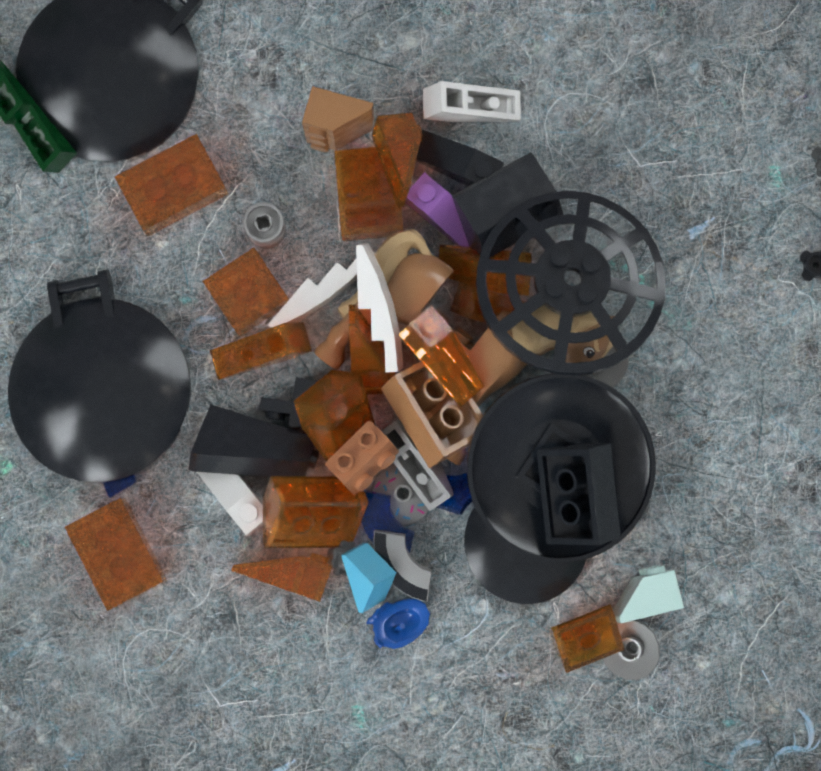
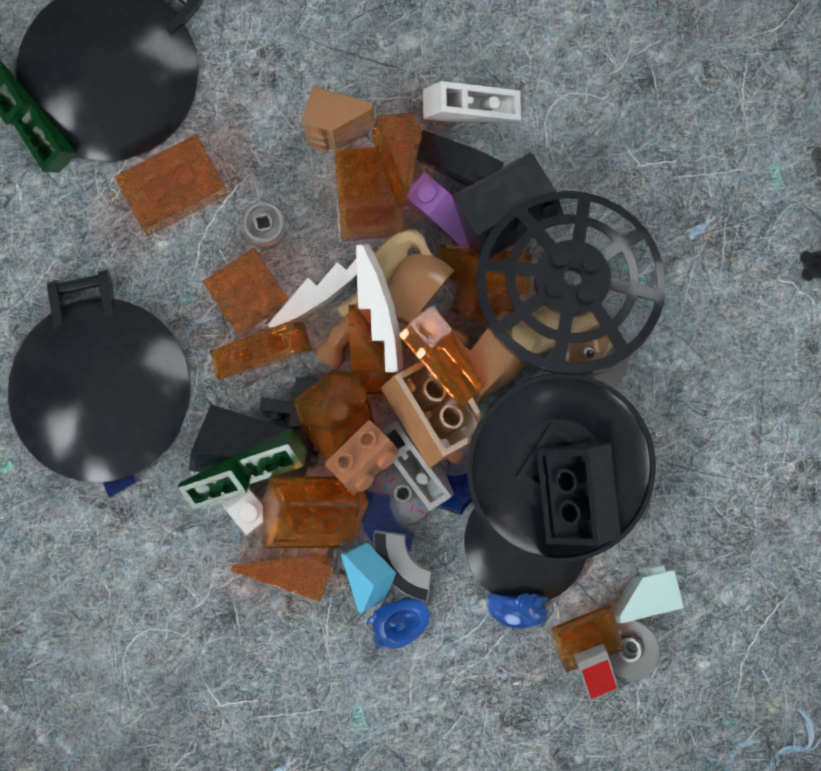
clear orange brick [65,498,168,611] -> none
none -> dark green slope [177,428,307,510]
none -> blue hat [487,593,548,629]
none -> tile [574,643,619,701]

